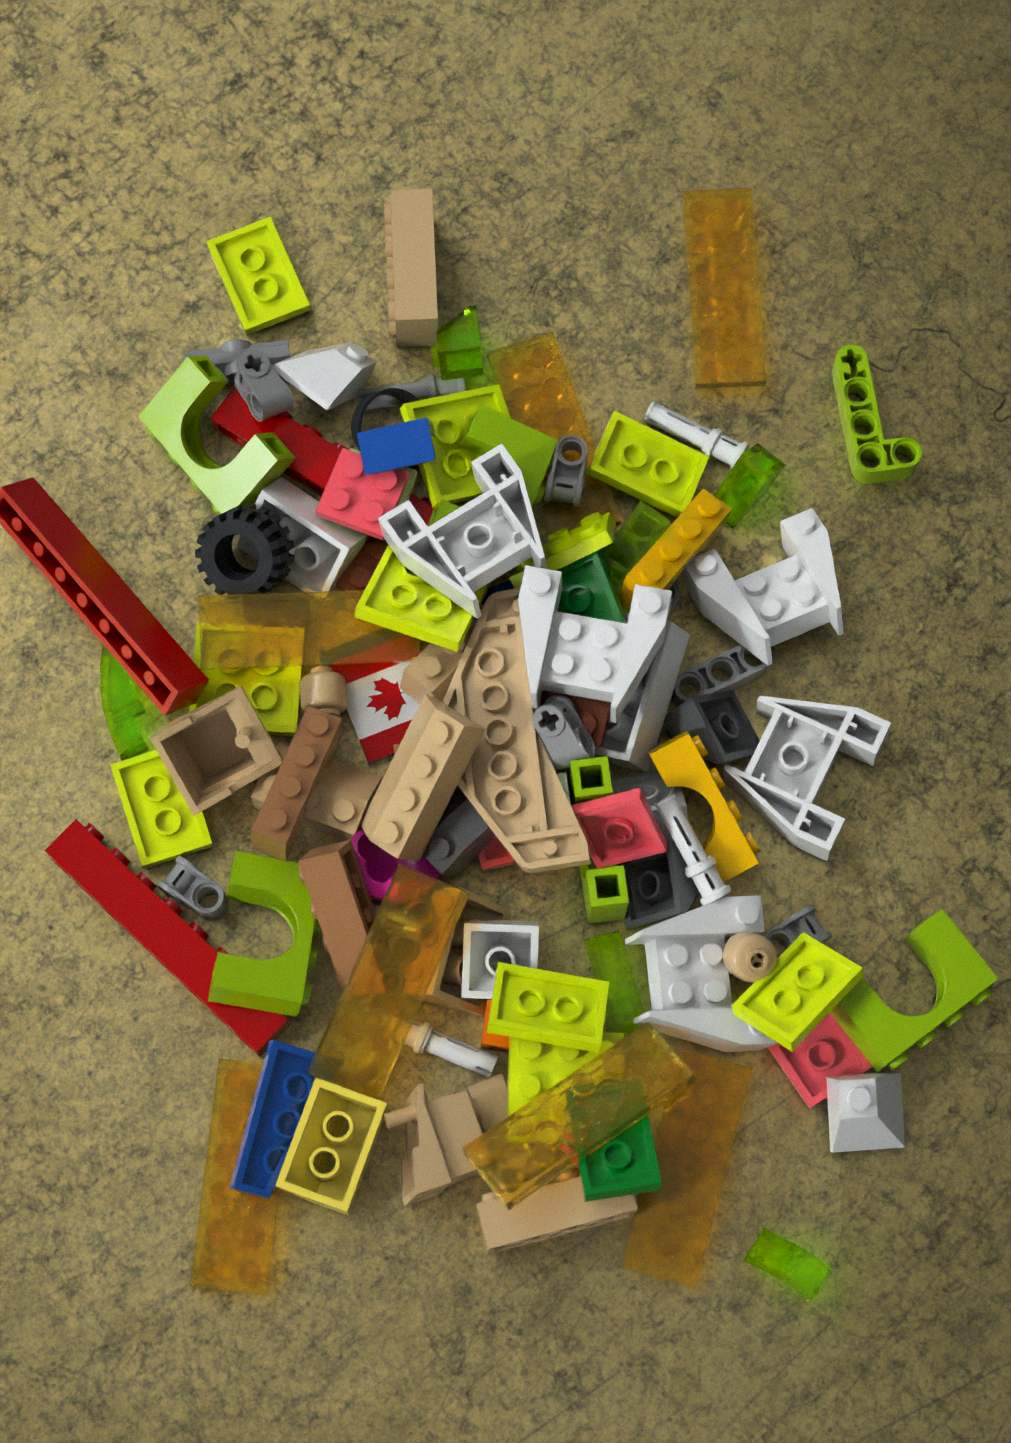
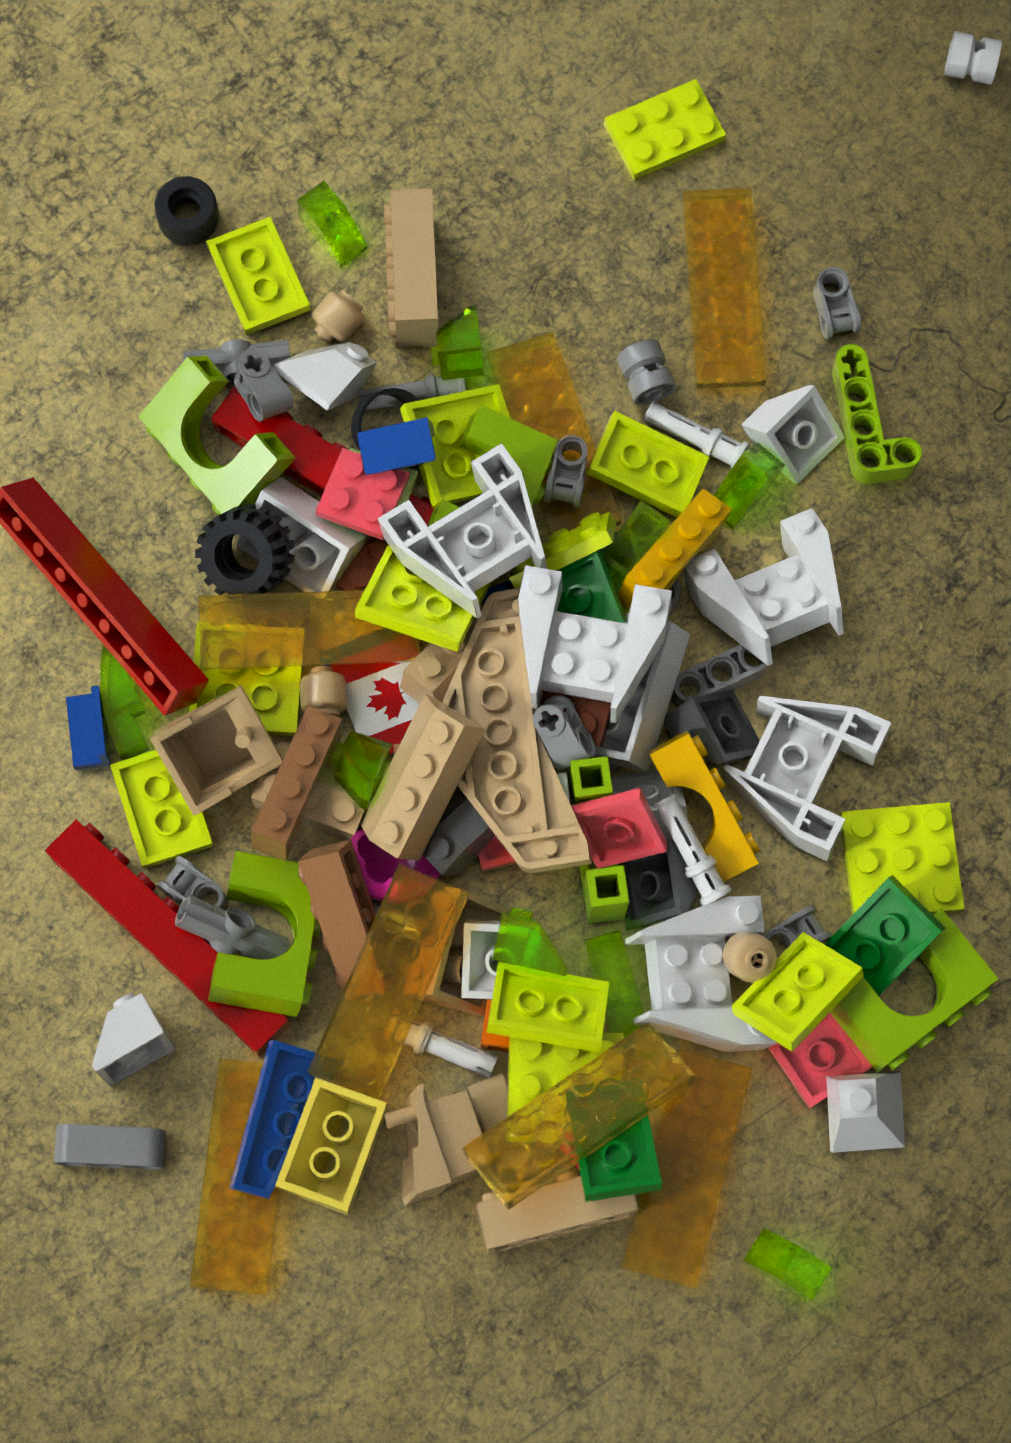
none -> light grey beam [53,1124,166,1170]
none -> blue panel [66,685,111,770]
none -> white slope [92,993,176,1087]
none -> black tyre [154,176,219,246]
none -> light grey piece [175,895,289,960]
none -> clear neon green slope [297,181,368,268]
none -> tan head [312,290,364,343]
none -> clear neon green slope [332,730,392,810]
none -> clear neon green slope [492,907,568,976]
none -> neon yellow plate [604,79,726,180]
none -> light grey wheel [617,340,676,405]
none -> white slope [741,385,845,484]
none -> light grey piece [813,267,861,339]
none -> green plate [824,875,946,996]
none -> neon yellow plate [840,802,964,915]
none -> white wheel [944,31,1002,85]

